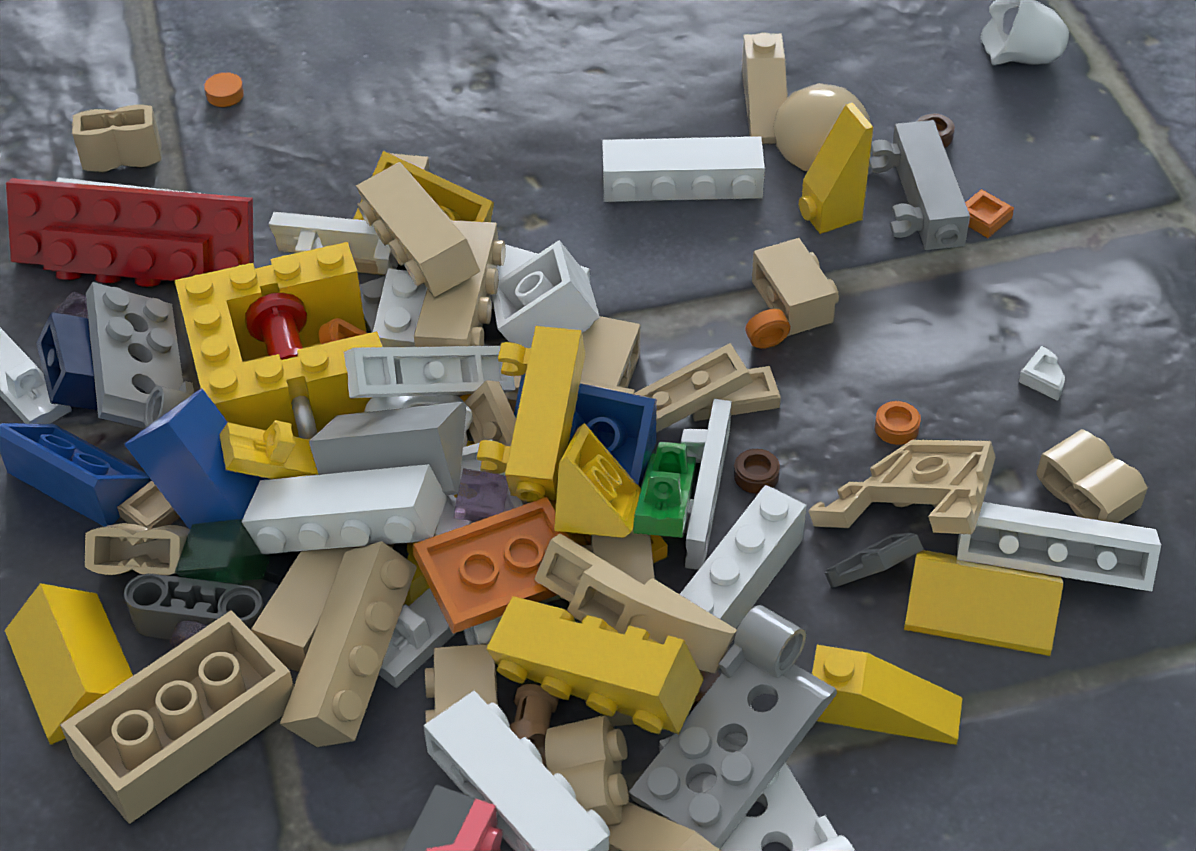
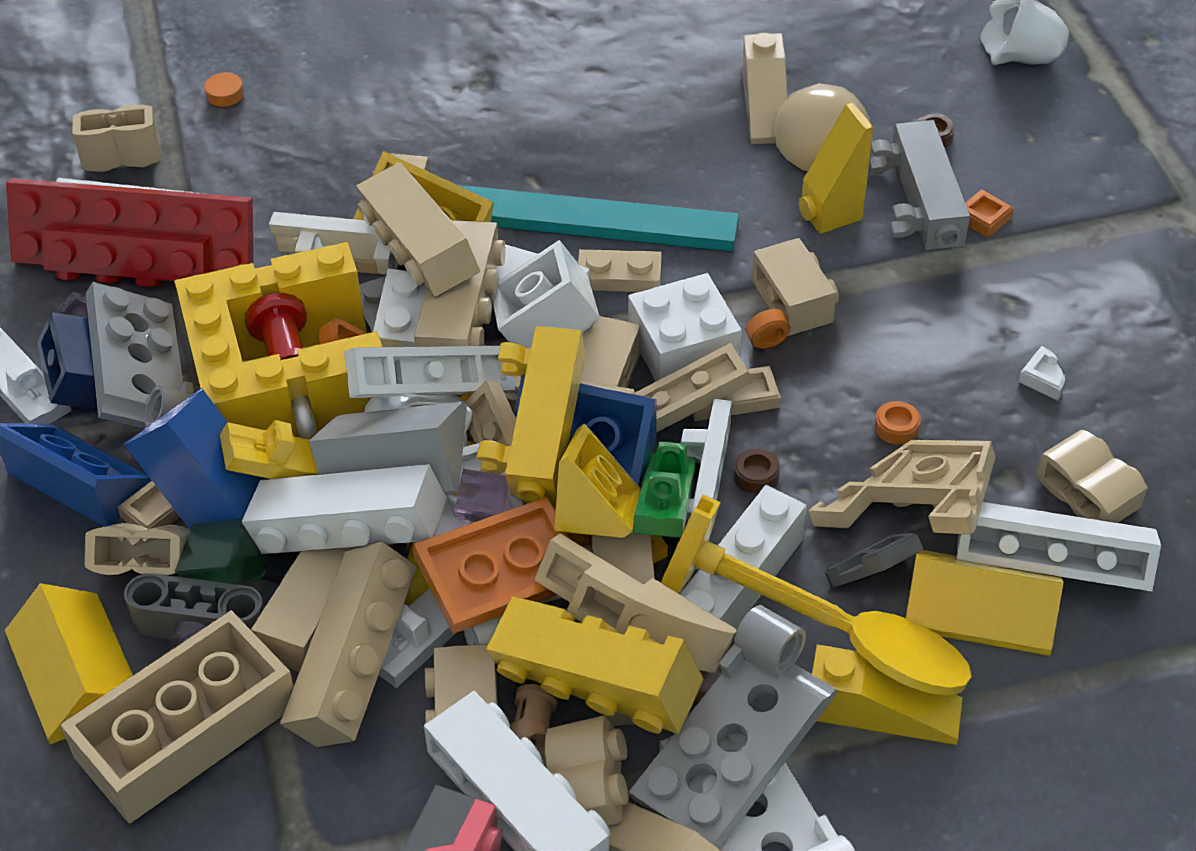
white brick [603,136,765,202] -> none
none -> teal tile [458,185,739,252]
none -> tan plate [578,250,661,292]
none -> white brick [628,273,742,381]
none -> yellow piece [661,494,972,696]

